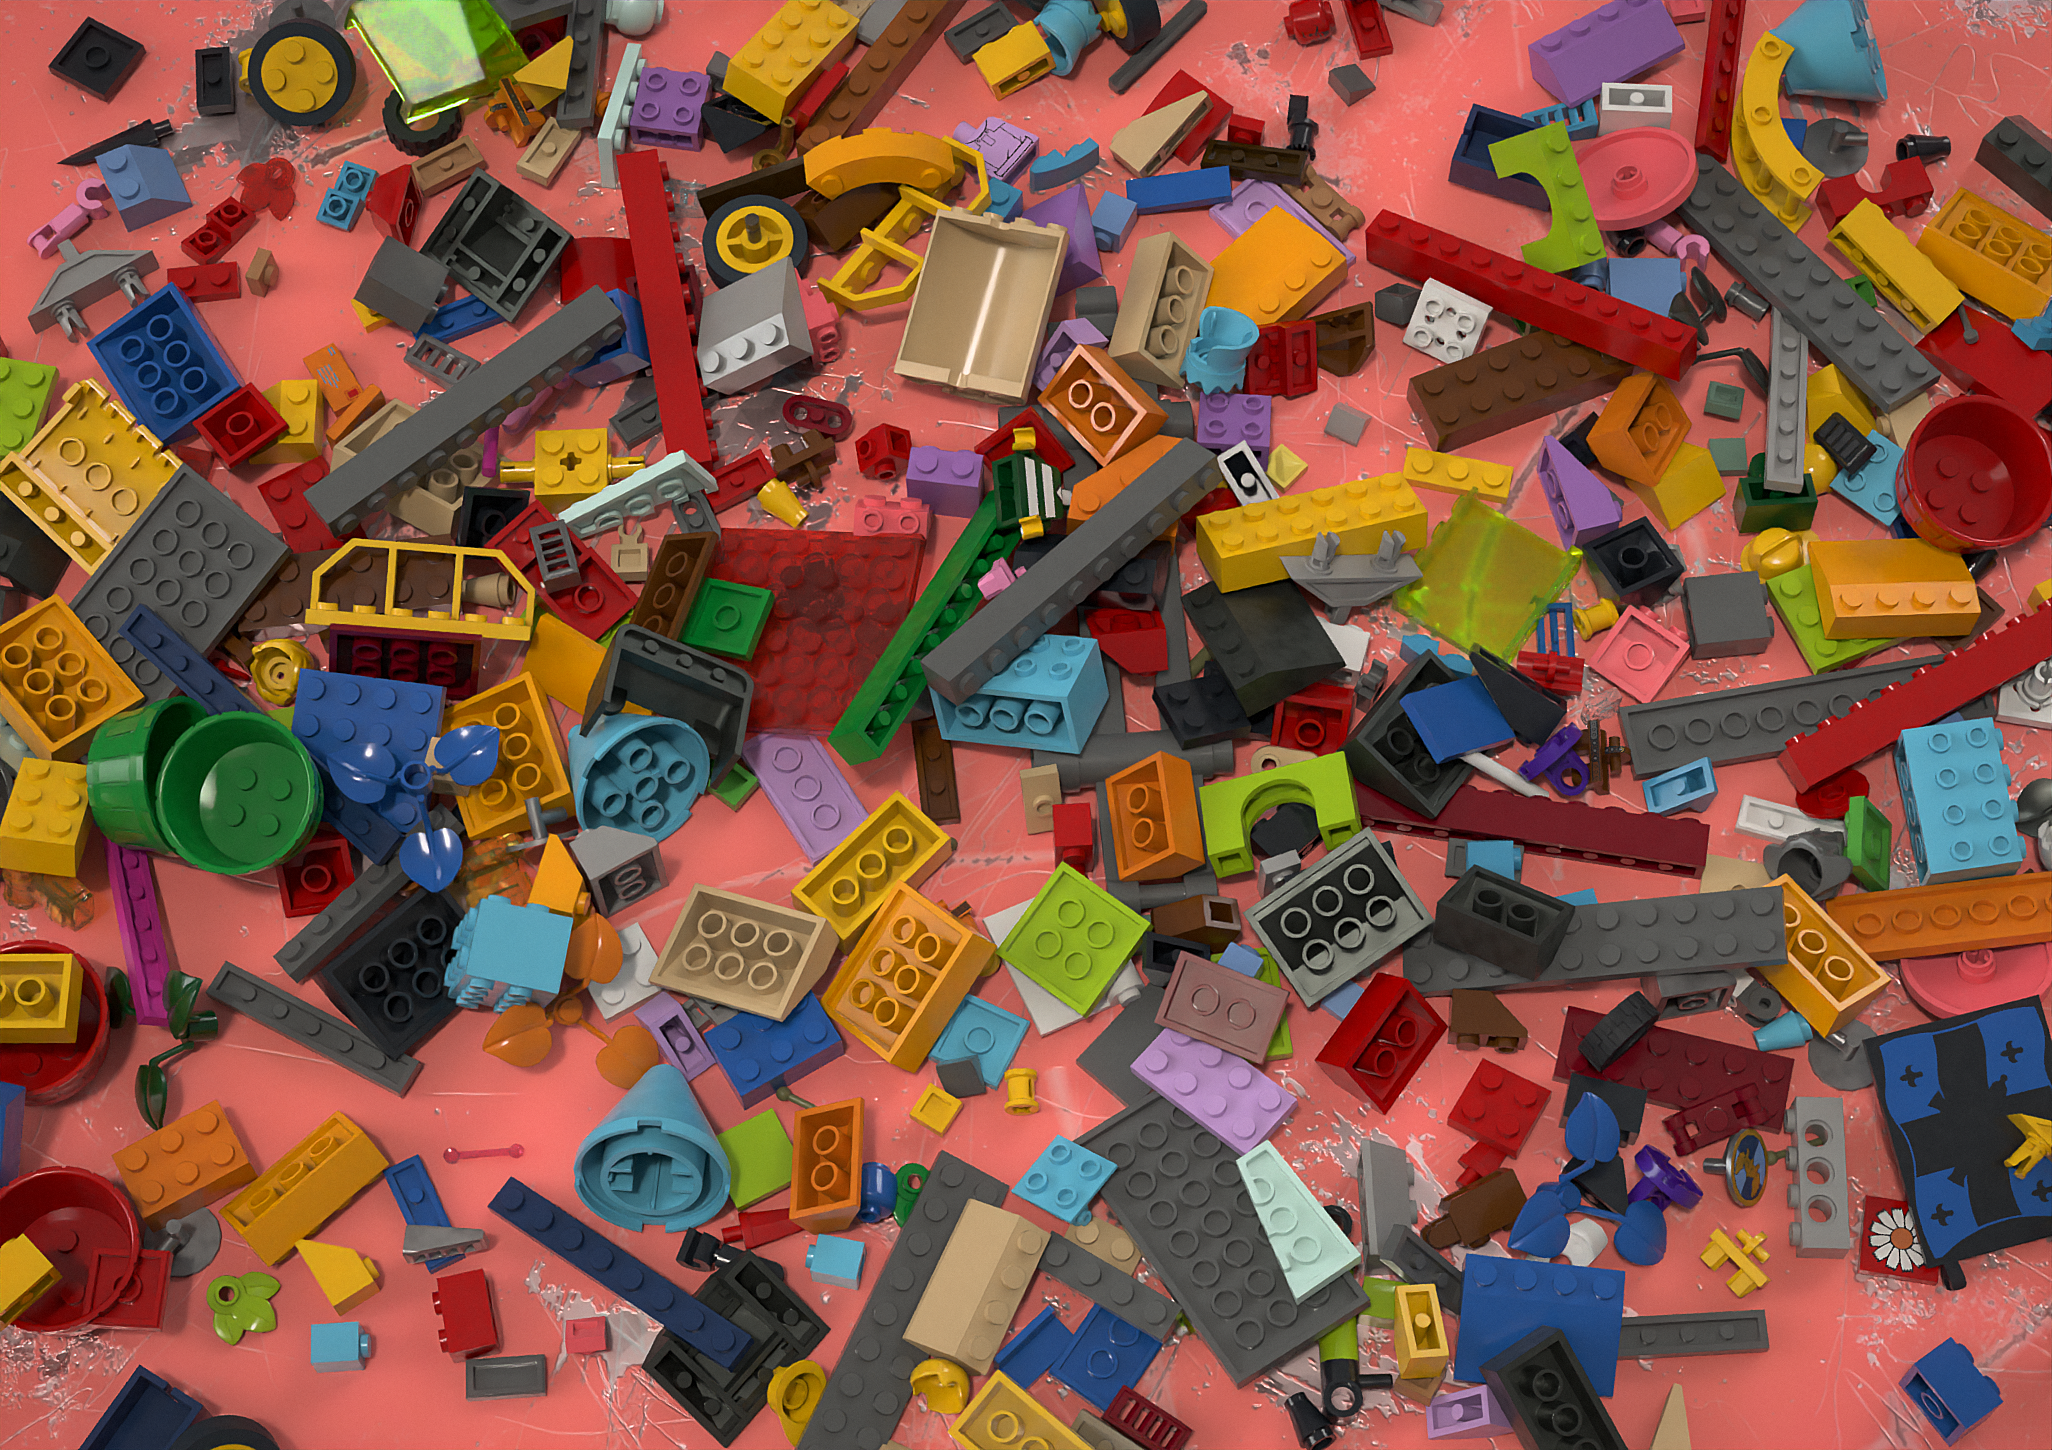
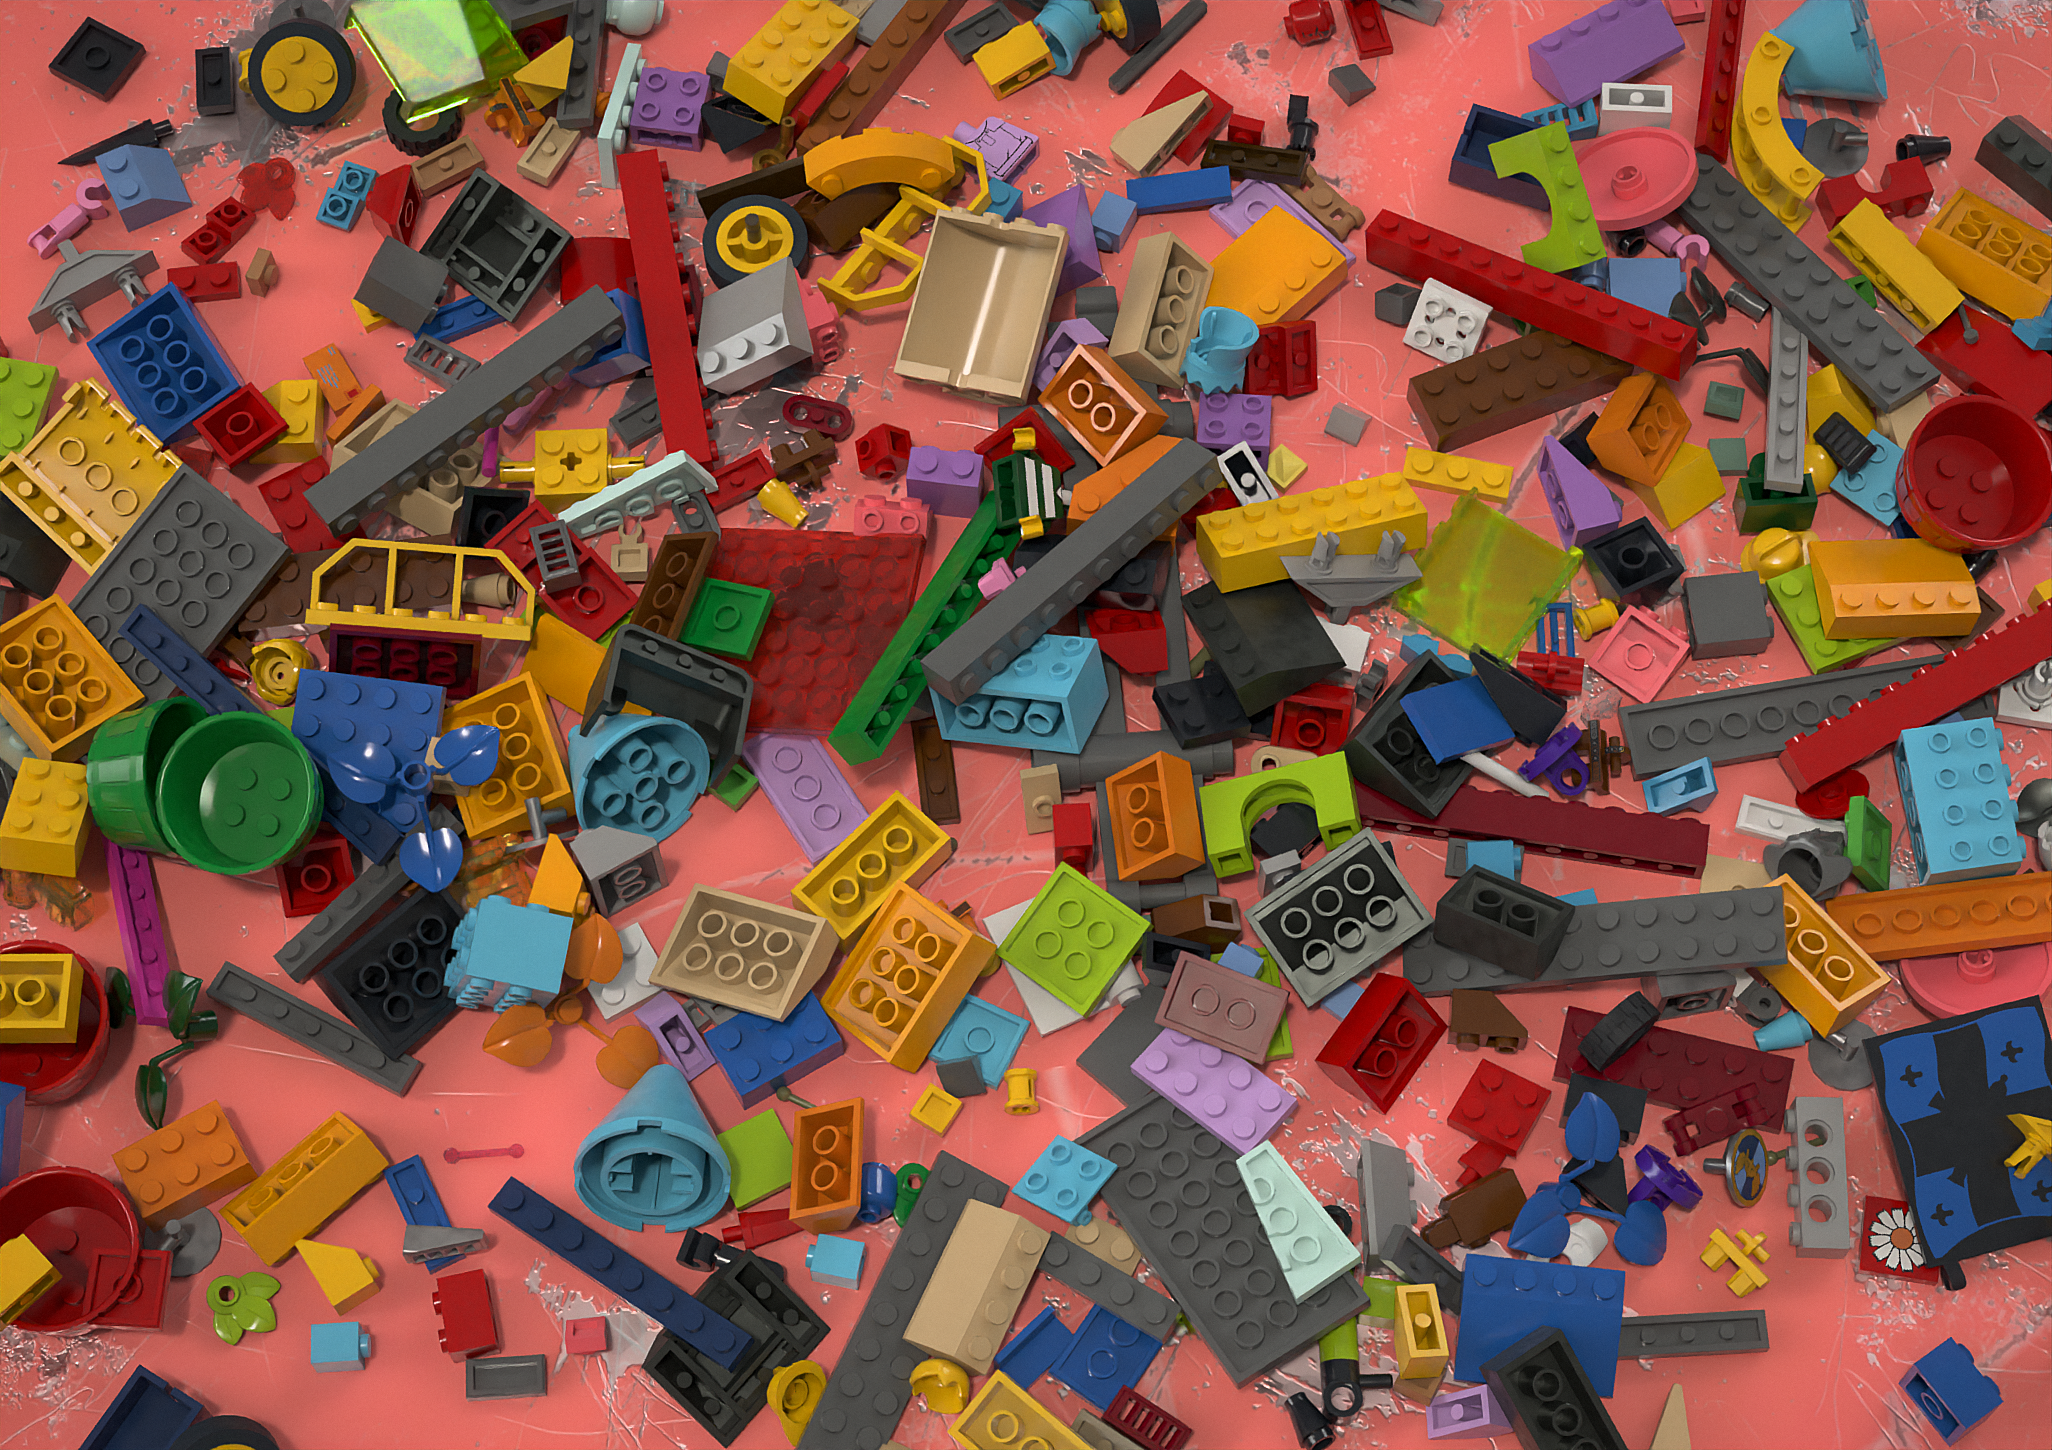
dark azure slope [1029,137,1099,192] -> none
reddish brown slope [1306,301,1375,377] -> none

